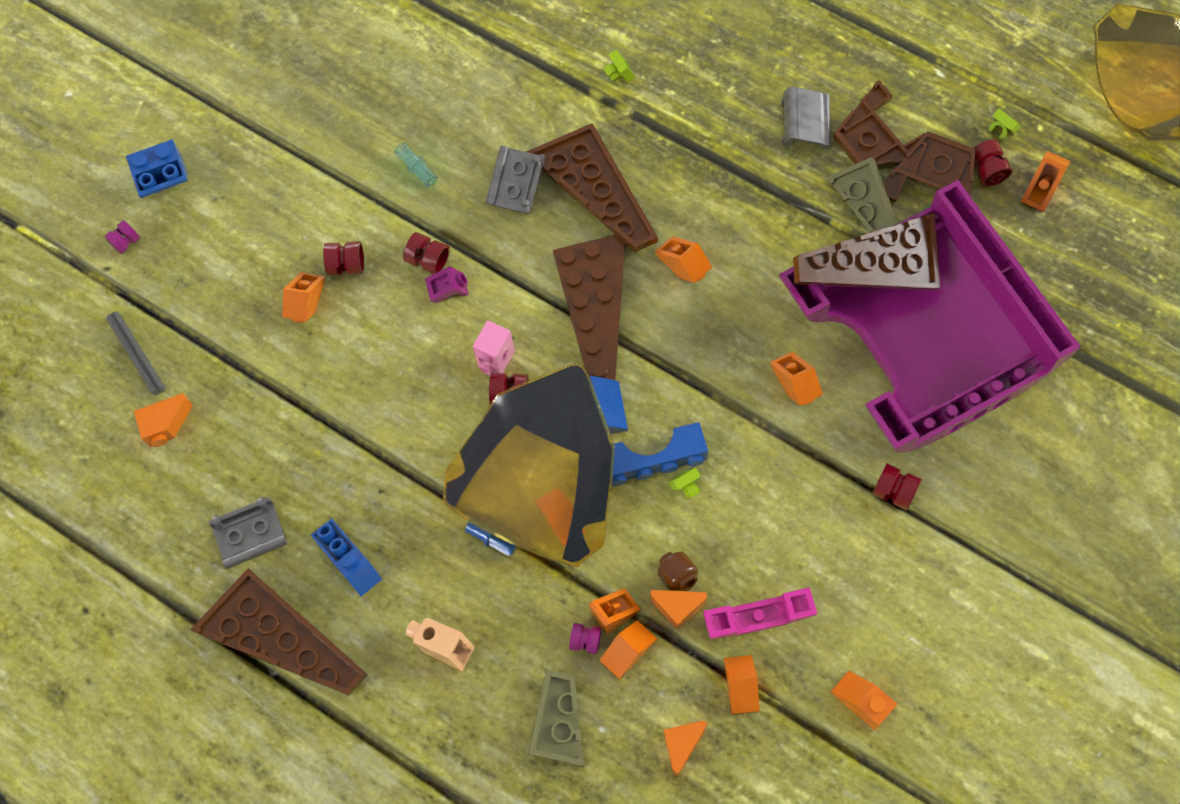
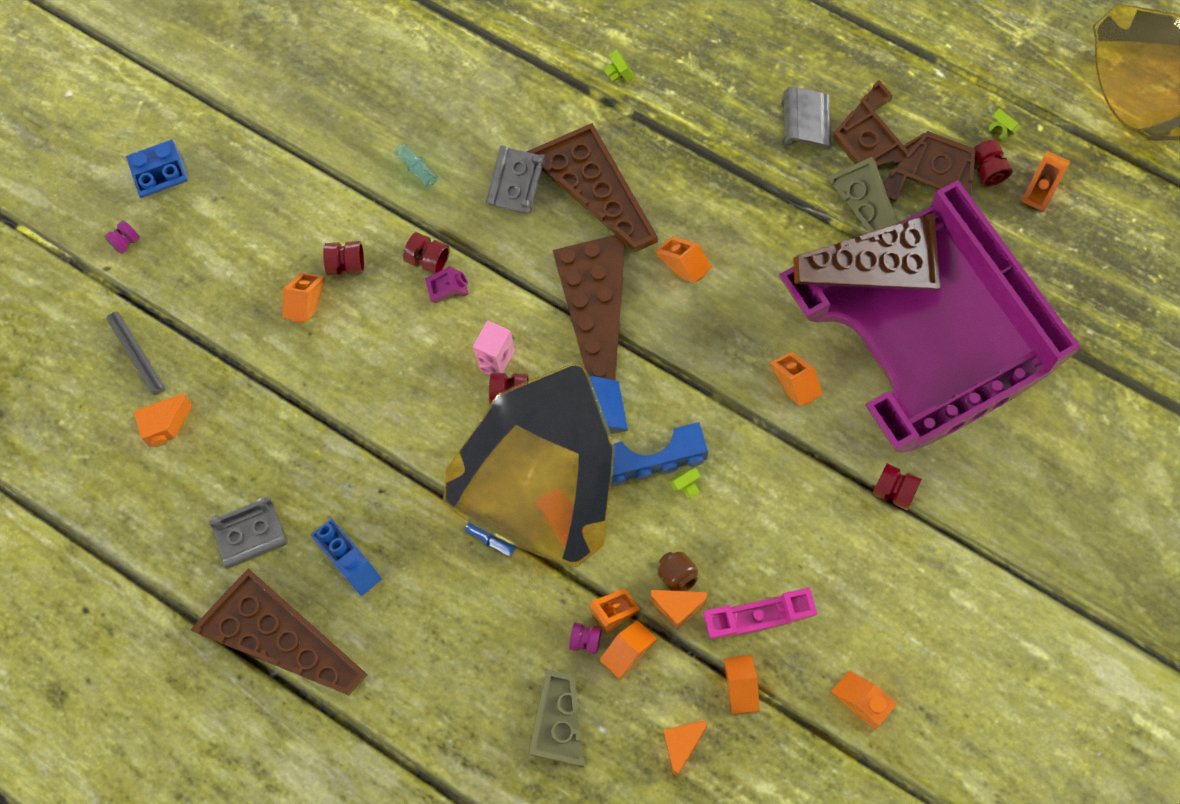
light nougat torso [406,618,475,671] -> none

